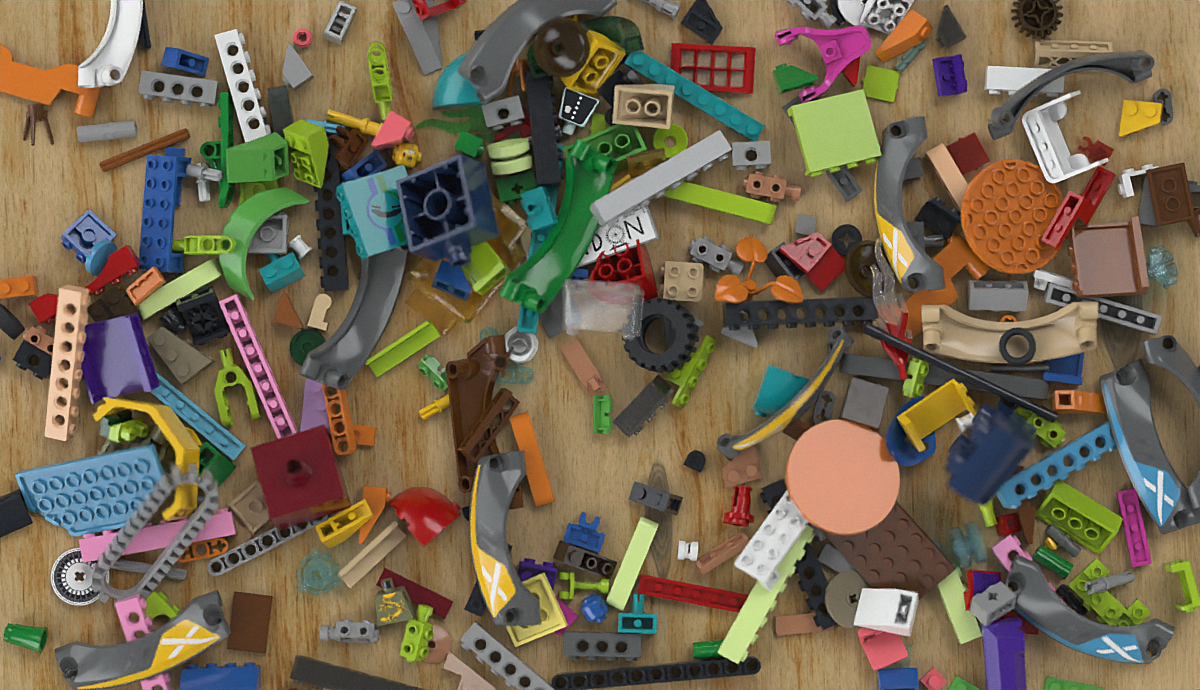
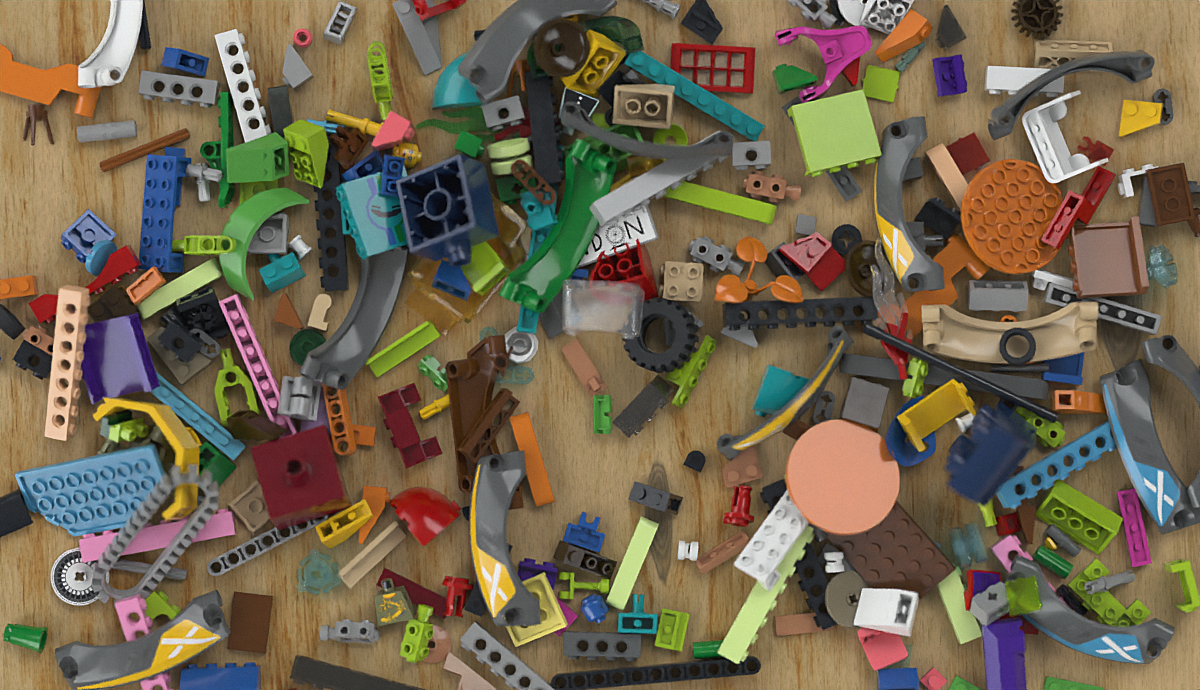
orange beam [177,537,230,563] -> none
red plate [637,574,749,613] -> none
none -> black brick [157,319,205,363]
none -> dark grey beam [191,329,221,358]
none -> dark brown slope [227,410,286,441]
none -> light grey plate [277,376,321,422]
none -> dark red bracket [378,383,443,468]
none -> blue slope [381,154,405,197]
none -> red piece [442,576,473,617]
none -> reddish brown beam [511,160,556,206]
none -> dark grey panel [561,101,735,159]
none -> lime plate [654,608,690,652]
none -> white wheel [824,552,844,572]
none -> clear neon green piece [1004,576,1041,616]

